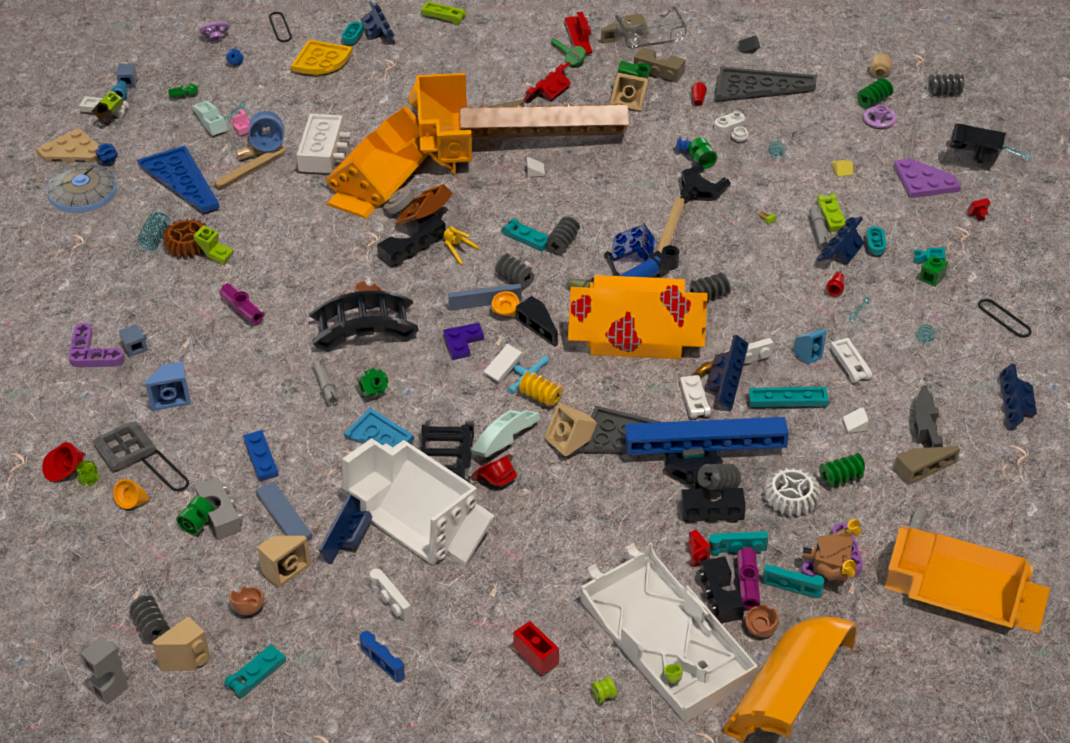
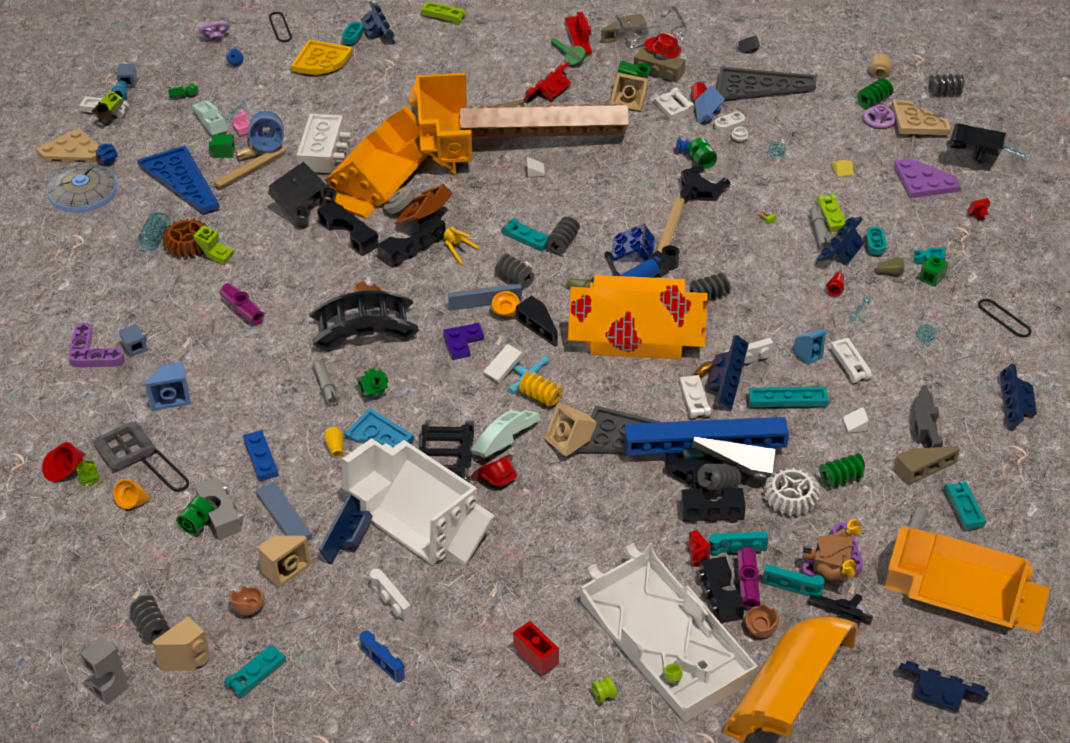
none -> green brick [209,134,235,158]
none -> black piece [268,162,337,228]
none -> black arch [317,200,379,256]
none -> yellow cone [324,427,343,458]
none -> red piece [644,33,681,58]
none -> white plate [654,88,696,120]
none -> wedge [692,437,775,480]
none -> medium blue slope [695,85,725,124]
none -> black piece [808,594,873,629]
none -> olive cone [877,257,905,275]
none -> tan plate [892,100,951,136]
none -> dark blue bracket [899,661,989,712]
none -> teal plate [944,481,986,530]

